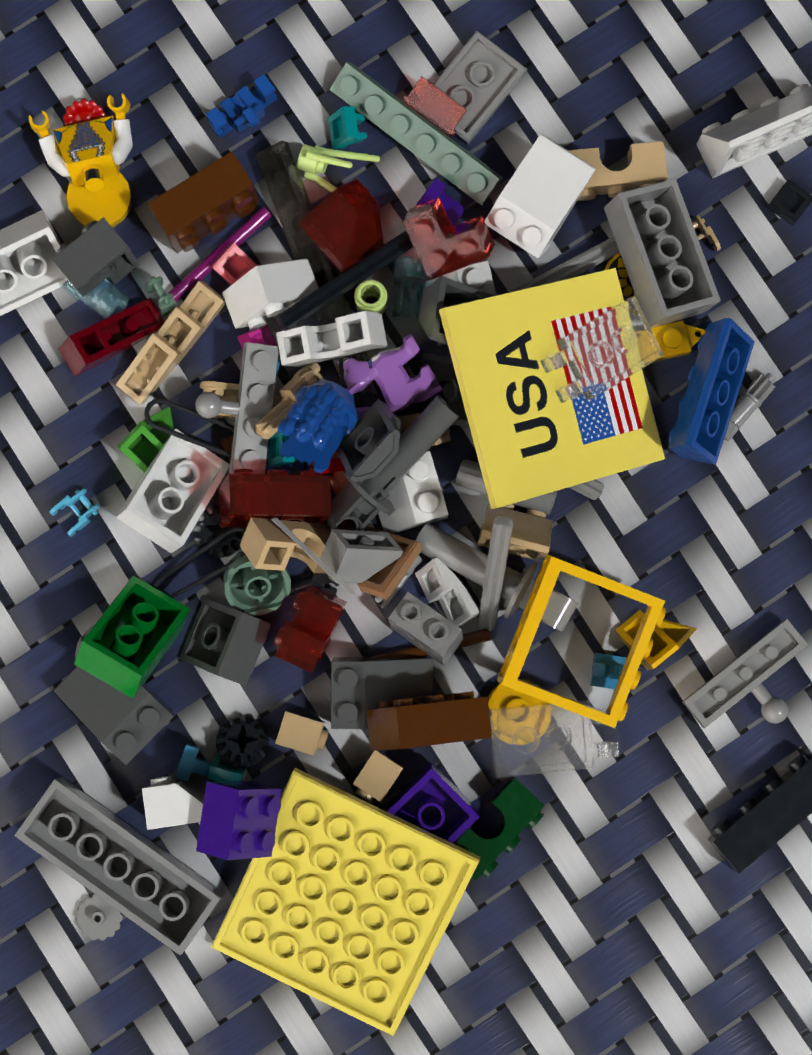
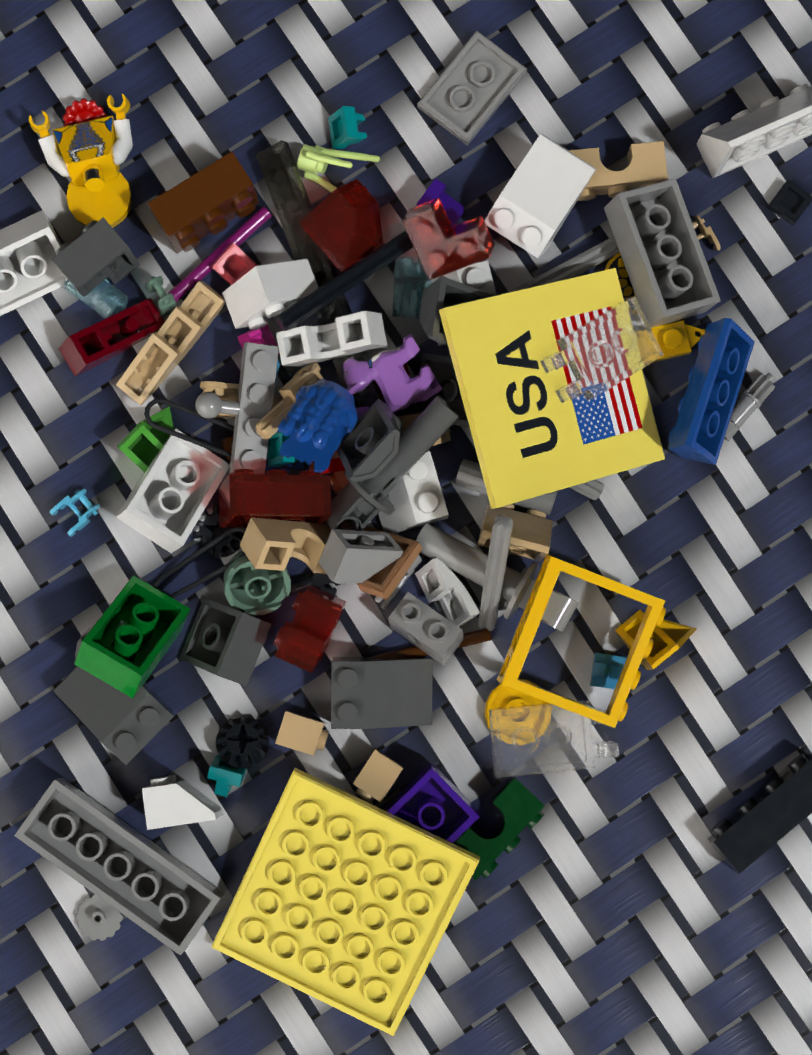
dark azure tile [175,743,212,781] -> none
dark purple brick [196,781,282,860] -> none
blue piece [206,74,277,138] -> none
white sticker [271,518,356,596] -> none
sand green plate [329,62,503,205] -> none
yellowish green brick [354,280,388,315] -> none
reddish brown brick [366,691,492,751] -> none
clear red piece [403,76,467,137] -> none
light grey plate [682,619,808,728] -> none

